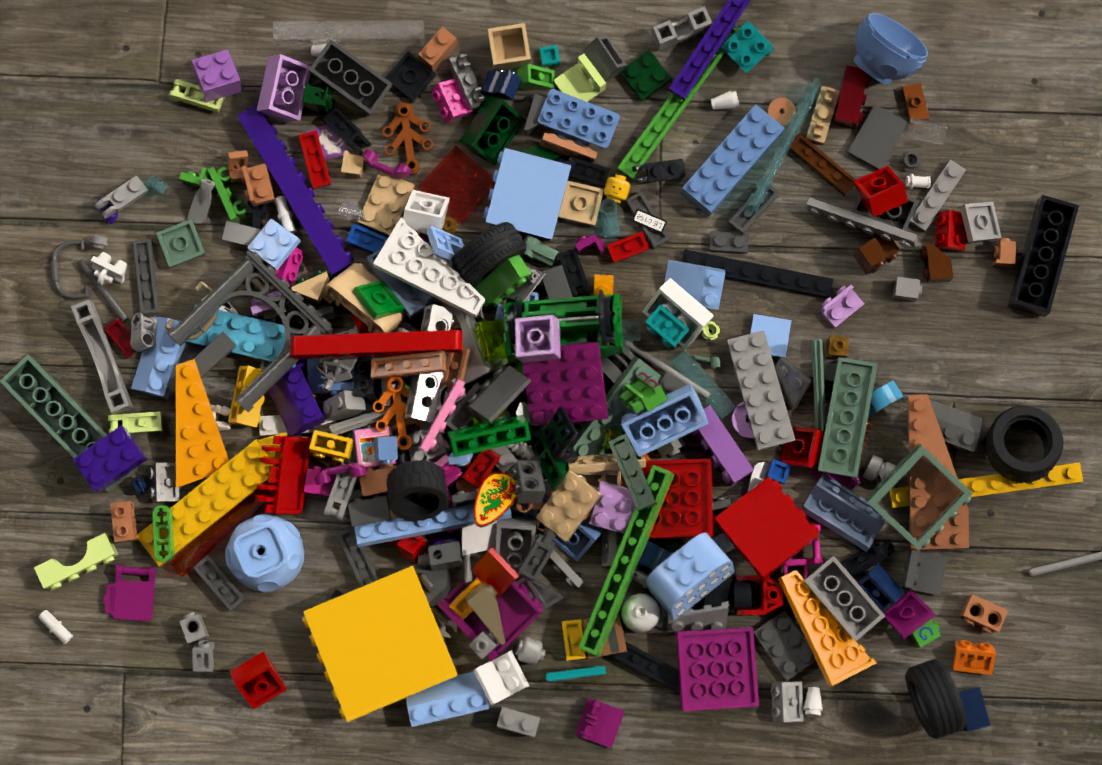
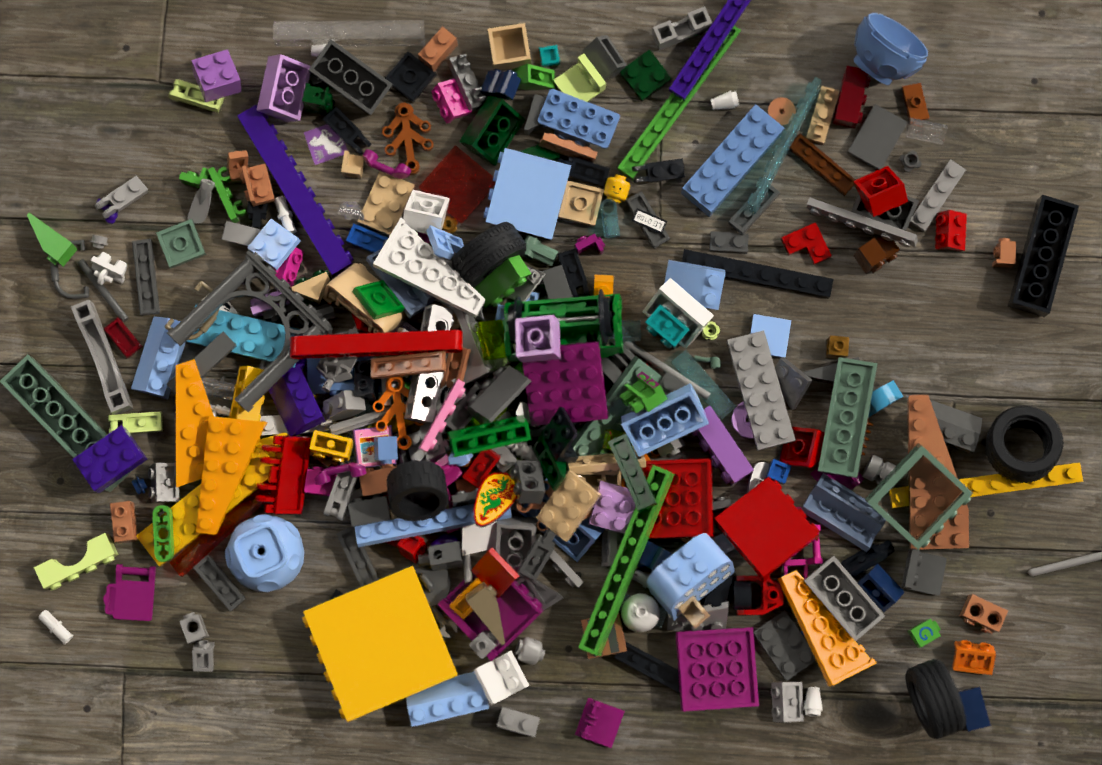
light grey piece [130,313,157,352] -> none
clear light blue piece [145,174,169,195] -> none
red slope [230,651,287,710] -> none
red plate [299,130,332,190] -> none
teal tile [546,666,606,681] -> none
yellow plate [562,619,586,661] -> none
red plate [607,232,649,264] -> none
teal bracket [721,21,775,73] -> none
sand green axle [812,339,826,432] -> none
lavender bracket [820,285,864,329] -> none
magenta plate [882,590,935,639] -> none
light grey brick [892,277,922,302] -> none
white pin [905,174,931,189] -> none
reddish brown slope [920,242,954,284] -> none
light grey plate [960,202,1002,243] -> none
none -> bright green slope [27,213,78,267]
none -> light orange wing [196,416,268,535]
none -> tan panel [678,596,710,628]
none -> red plate [781,222,832,265]

